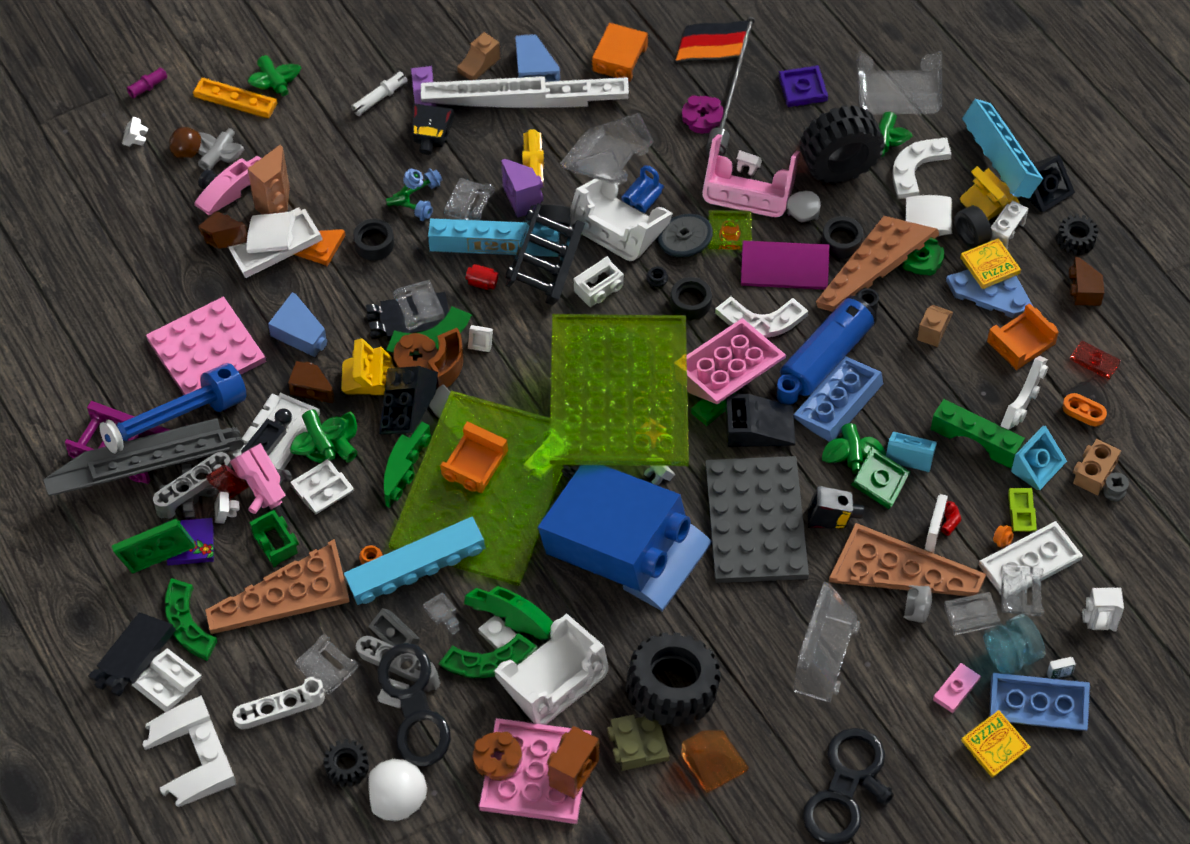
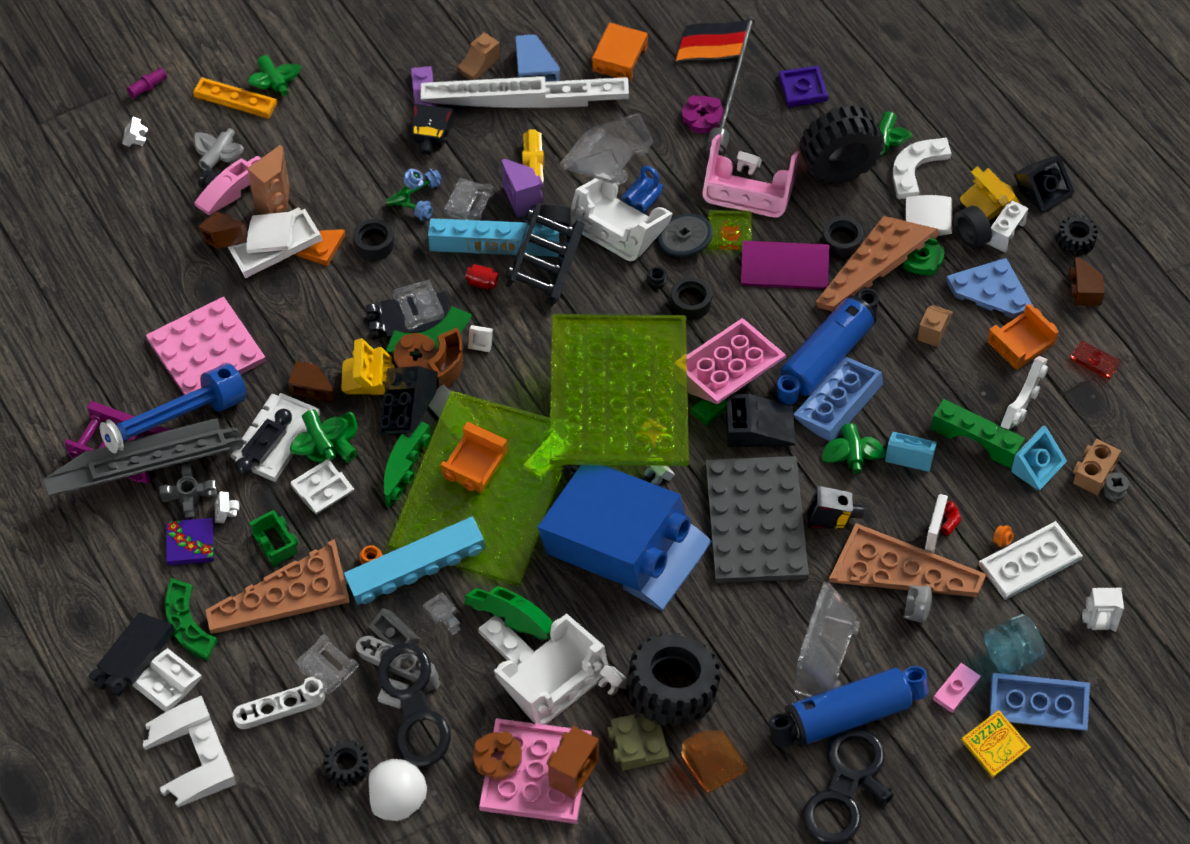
green tile [112,519,196,573] -> none
light grey beam [153,452,231,519] -> none
reddish brown hair [169,127,201,159] -> none
clear red plate [206,464,250,498] -> none
bright pink piece [229,443,292,514] -> none
medium blue slope [268,292,327,357] -> none
white pin [351,71,407,116] -> none
green tile [439,633,538,678] -> none
white window [573,256,624,307] -> none
white plate [715,297,808,338] -> none
light grey hair [787,191,821,222] -> none
tile [851,447,910,509] -> none
clear windscreen [856,51,942,114] -> none
clear plate [944,592,1000,635] -> none
yellow tile [960,238,1021,289] -> none
medium azure brick [962,99,1043,198] -> none
clear plate [1001,565,1044,616] -> none
lime slope [1008,488,1037,532] -> none
tile [1047,657,1076,679] -> none
orange plate [1062,393,1107,426] -> none
none -> white tile [598,665,627,695]
none -> blue piece [769,666,928,747]

